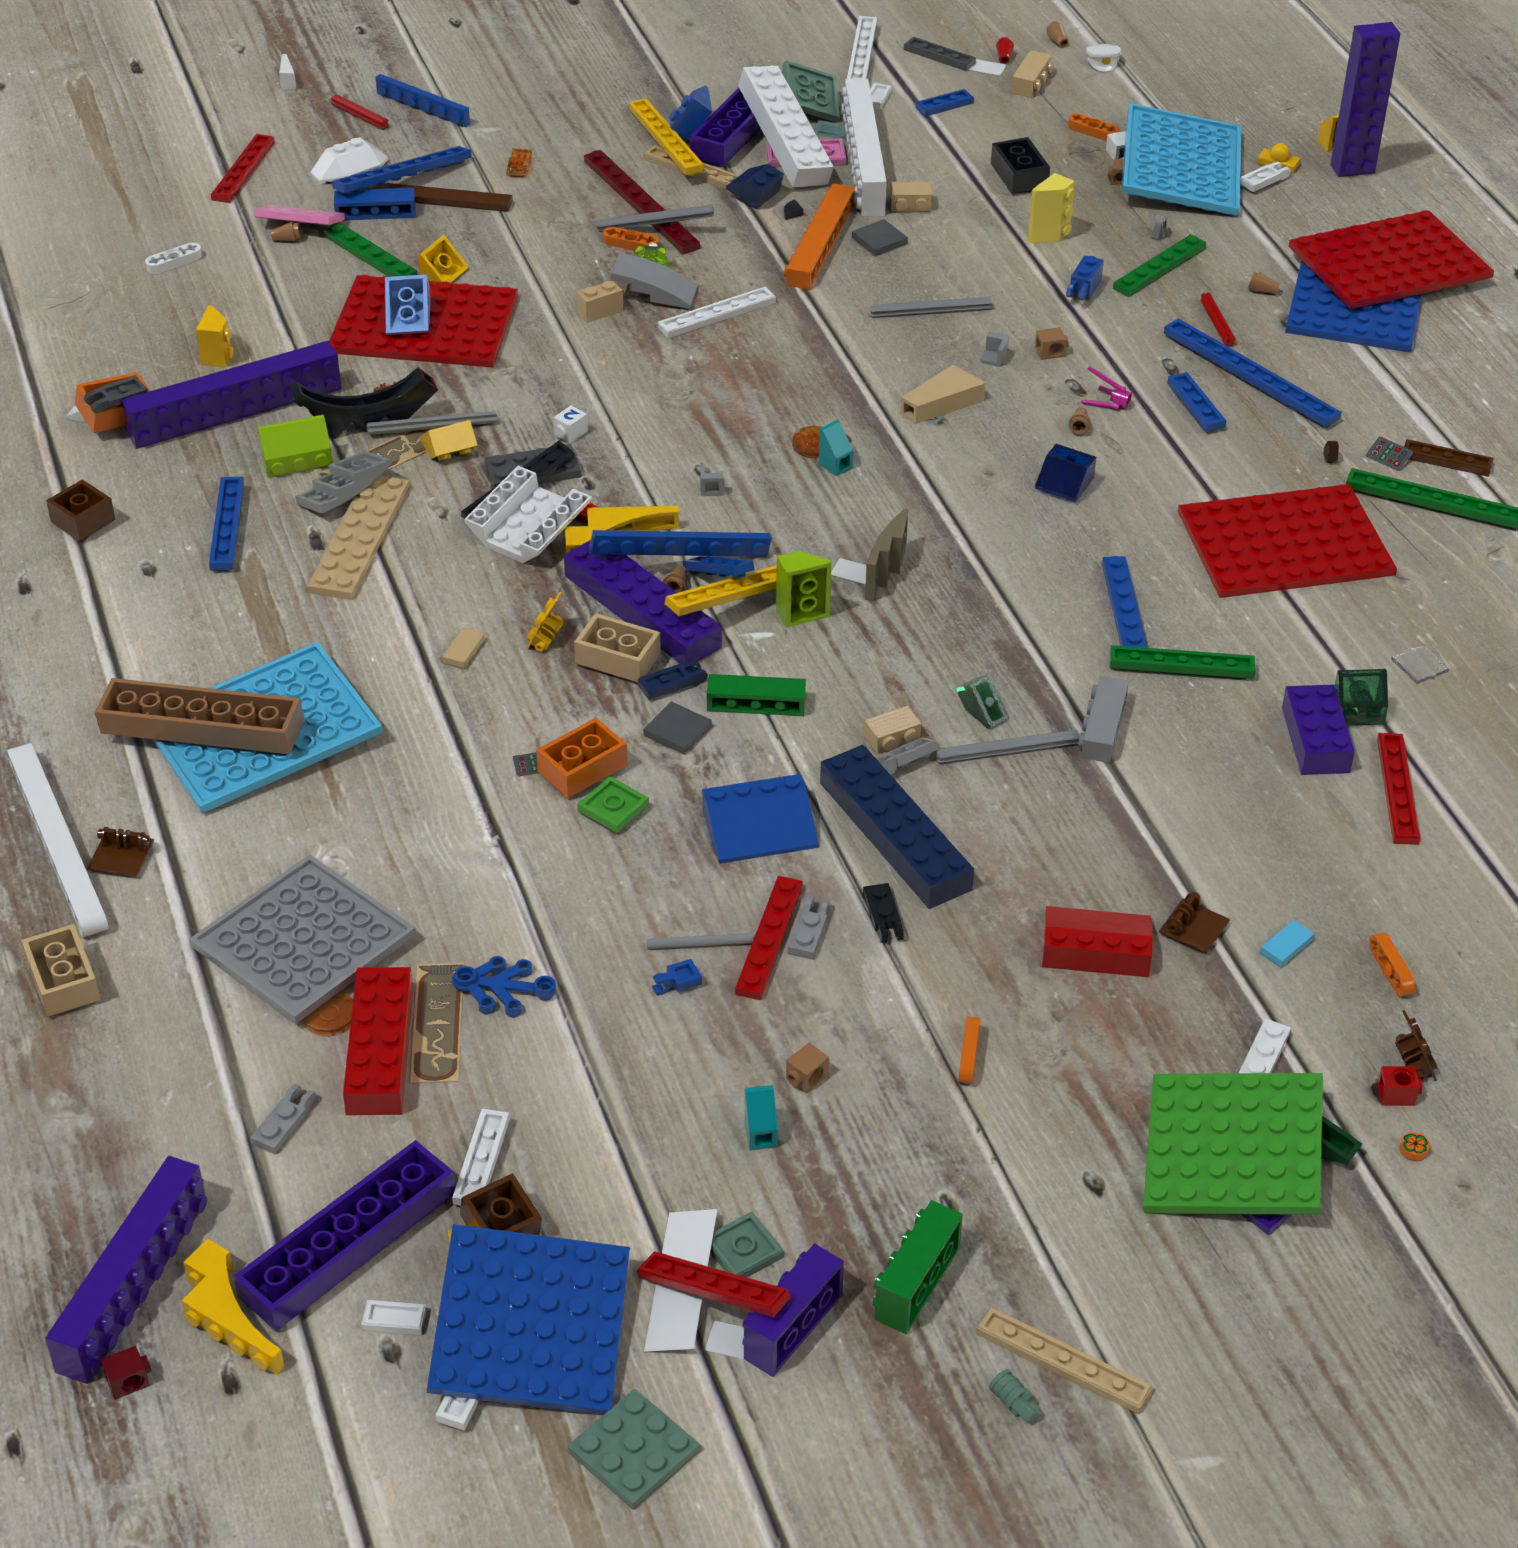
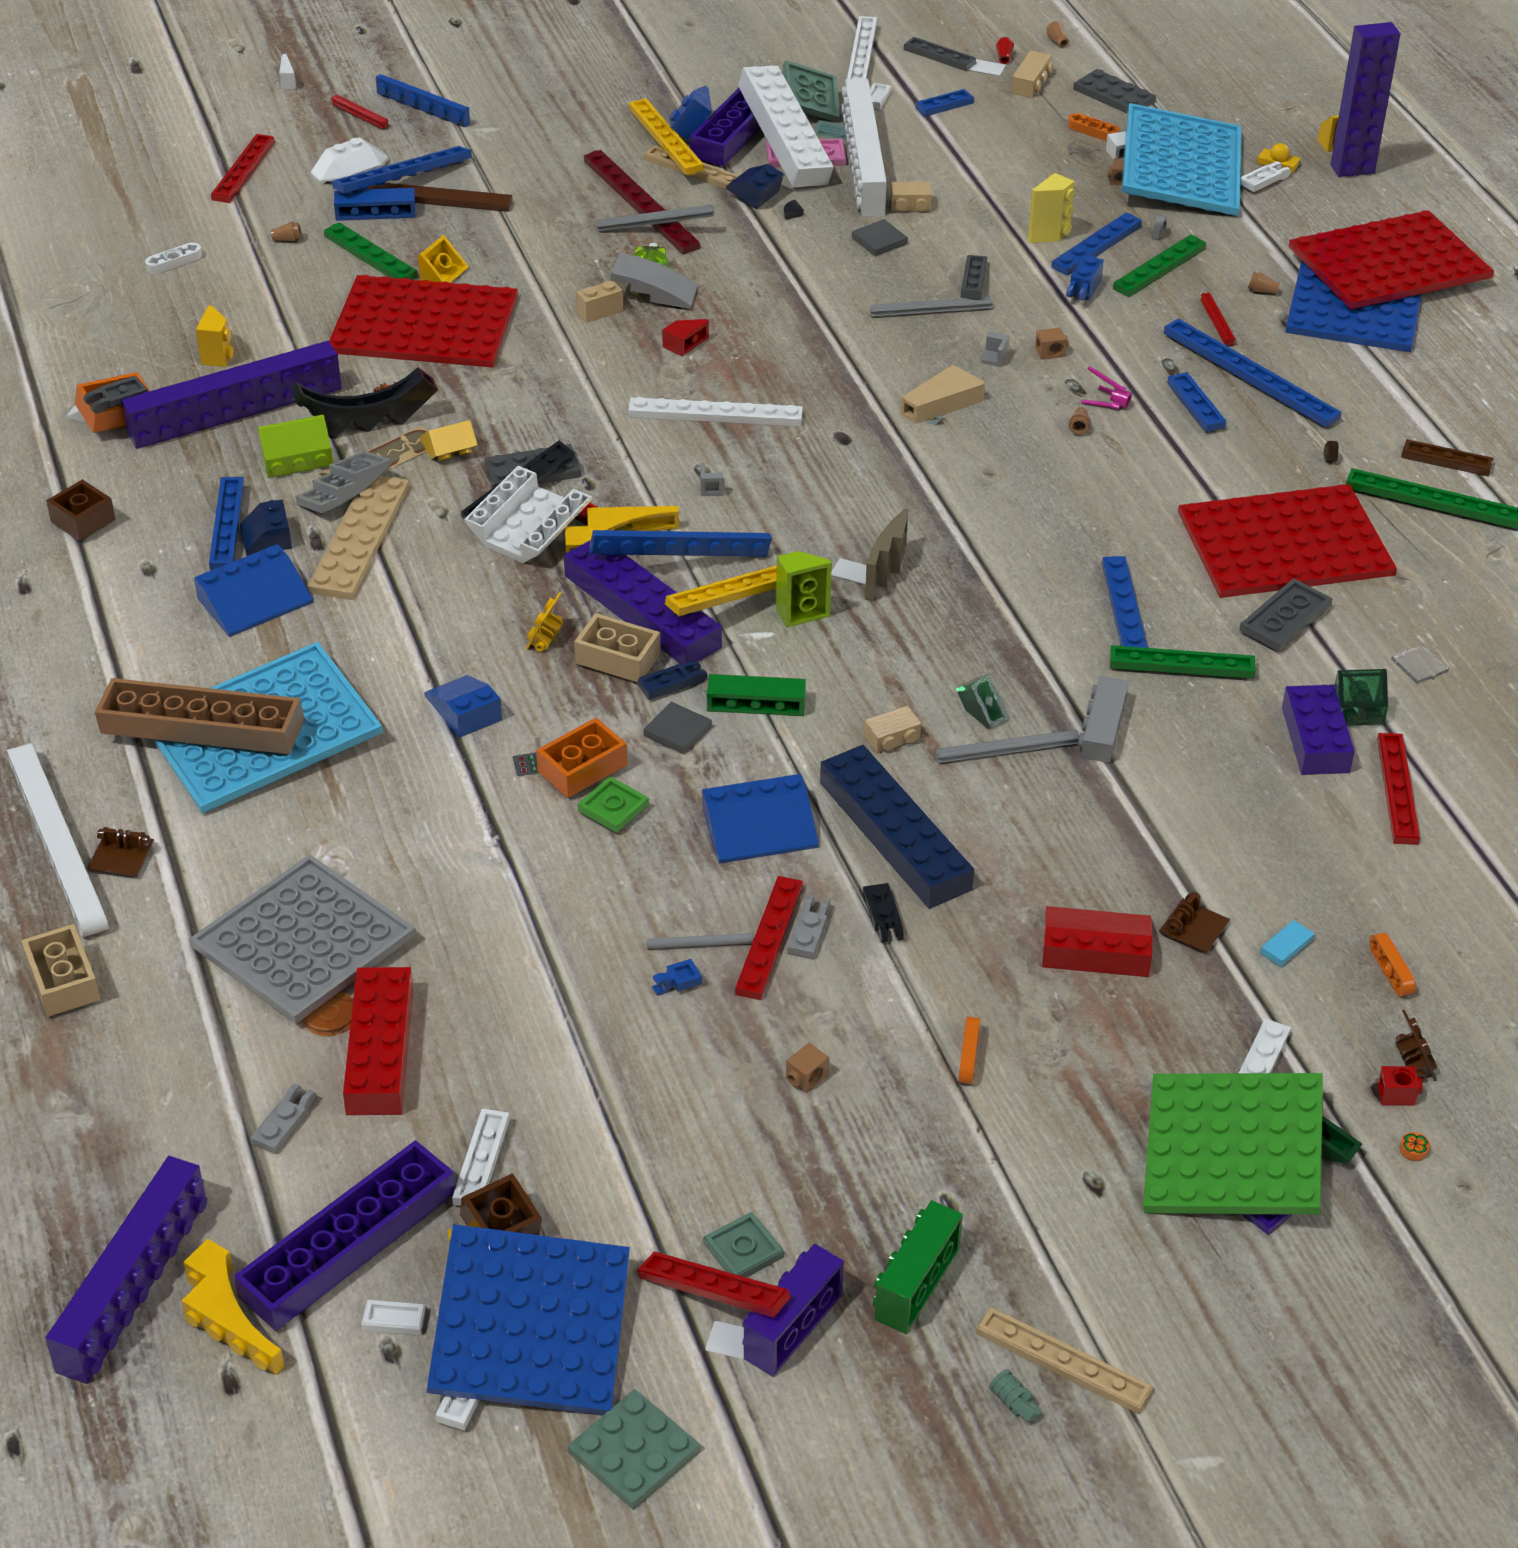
dark red brick [100,1346,152,1400] -> none
bright pink tile [254,205,345,225] -> none
light grey axle [367,411,497,435] -> none
light blue slope [385,274,431,335] -> none
sticker [410,963,464,1083] -> none
tan tile [442,628,485,669] -> none
blue plant [452,956,556,1017] -> none
clear orange slope [506,148,532,176] -> none
white brick [553,406,588,443] -> none
orange beam [603,227,659,253] -> none
white sticker [644,1209,717,1352] -> none
white tile [658,287,776,338] -> none
medium nougat cone [663,565,687,593] -> none
blue plate [682,556,755,578] -> none
teal slope [744,1085,778,1151] -> none
orange brick [784,183,855,290] -> none
clear orange tile [792,425,822,459] -> none
teal slope [819,420,853,476] -> none
light grey hinge [876,737,939,775] -> none
black brick [991,137,1050,194] -> none
clear blue slope [1035,443,1097,502] -> none
white hat [1086,44,1121,73] -> none
dark grey sticker [1366,436,1413,471] -> none
none -> blue slope [194,544,314,637]
none -> dark blue slope [240,499,292,556]
none -> blue slope [424,675,502,738]
none -> white plate [628,397,803,426]
none -> red slope [662,319,709,357]
none -> dark grey tile [961,255,987,299]
none -> blue plate [1051,212,1142,276]
none -> dark grey plate [1073,69,1156,114]
none -> dark grey plate [1239,578,1333,652]

